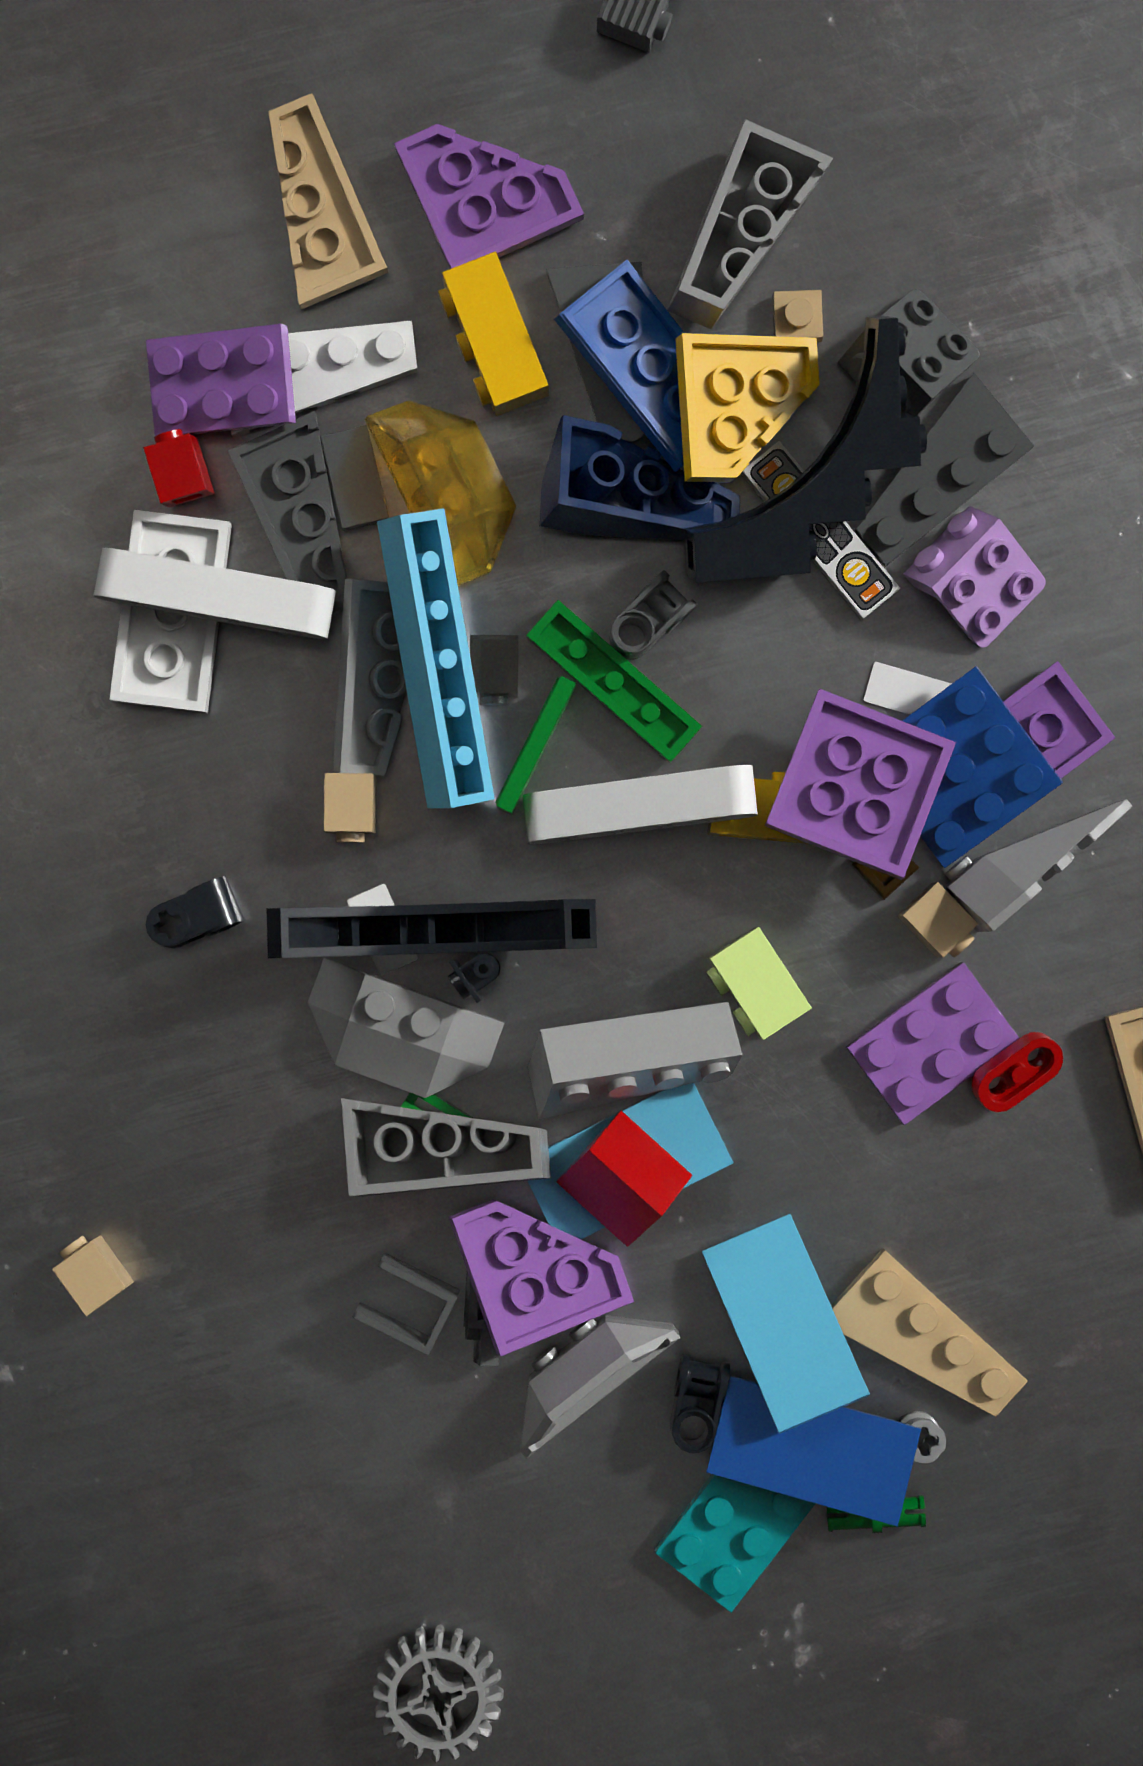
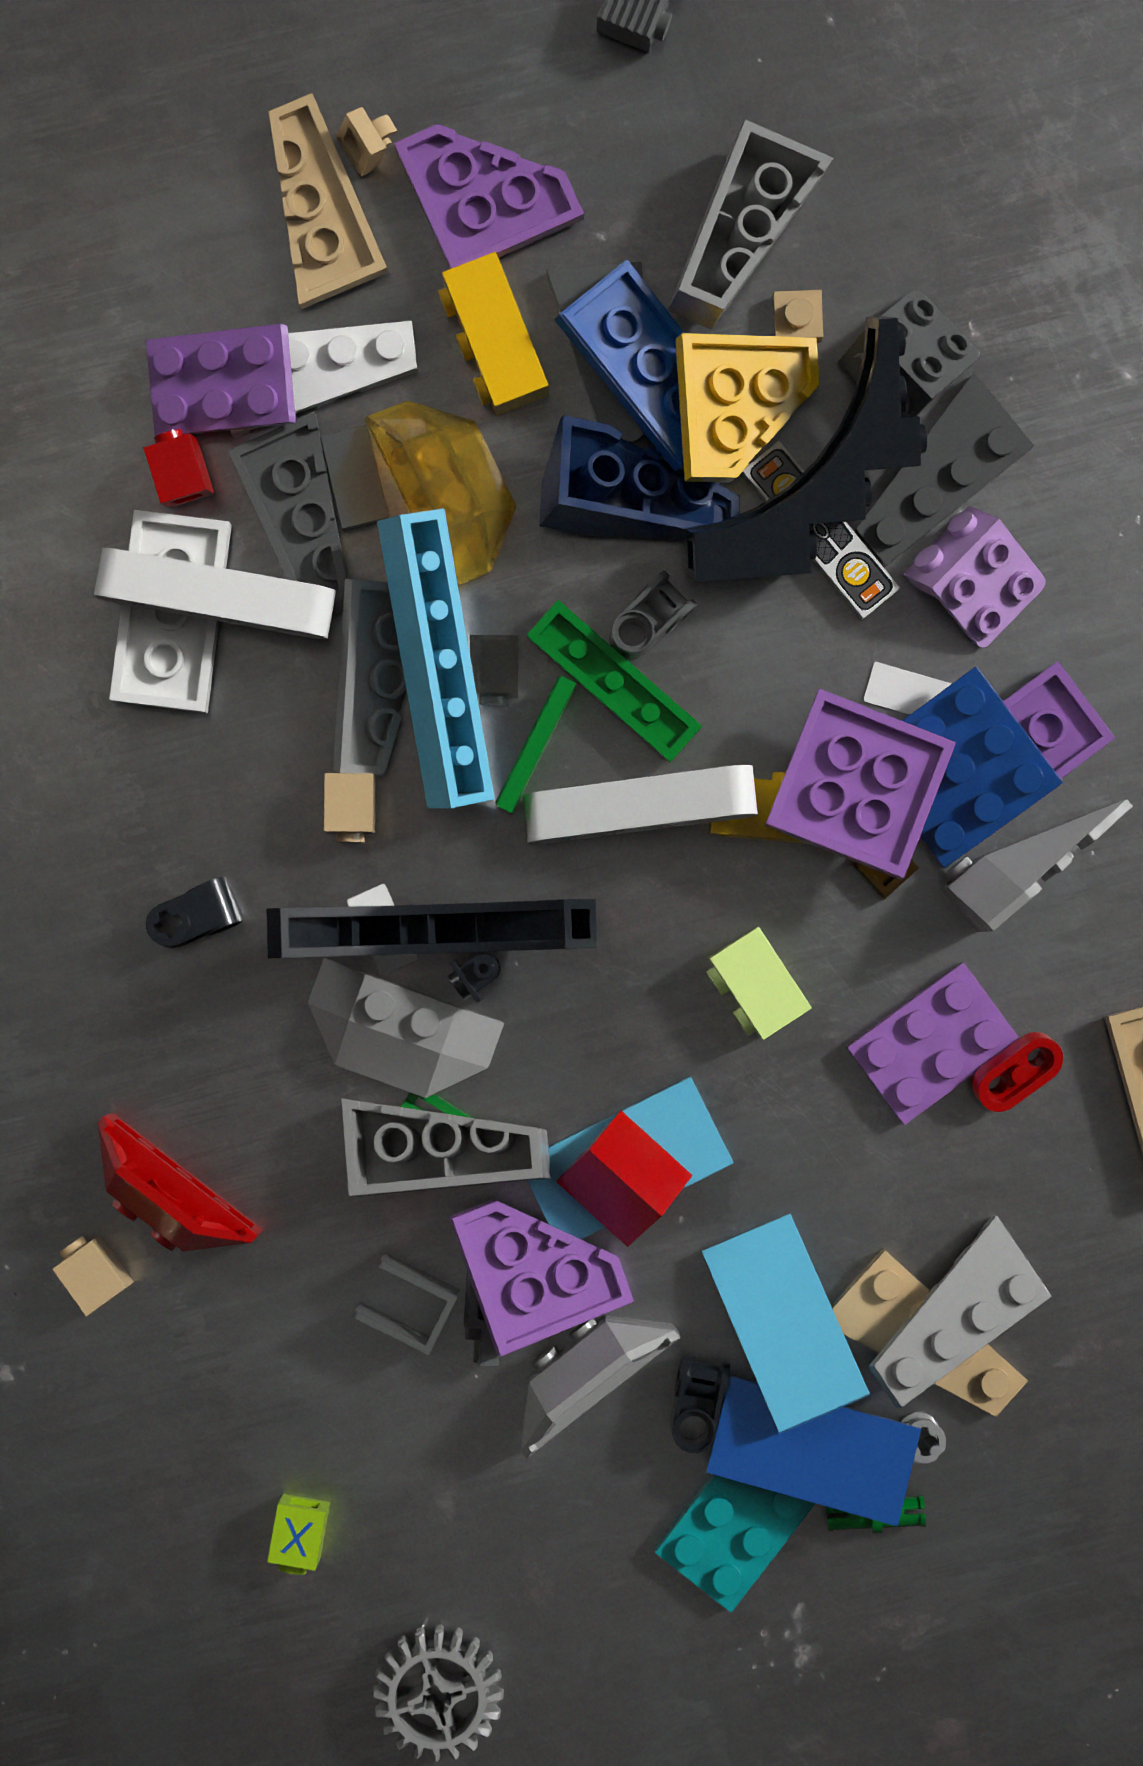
light grey wedge [527,1002,743,1120] -> none
tan brick [897,882,978,958] -> none
none -> red wedge [98,1113,263,1252]
none -> lime brick [267,1494,330,1575]
none -> tan tile [336,107,397,177]
none -> light grey wing [868,1216,1052,1408]

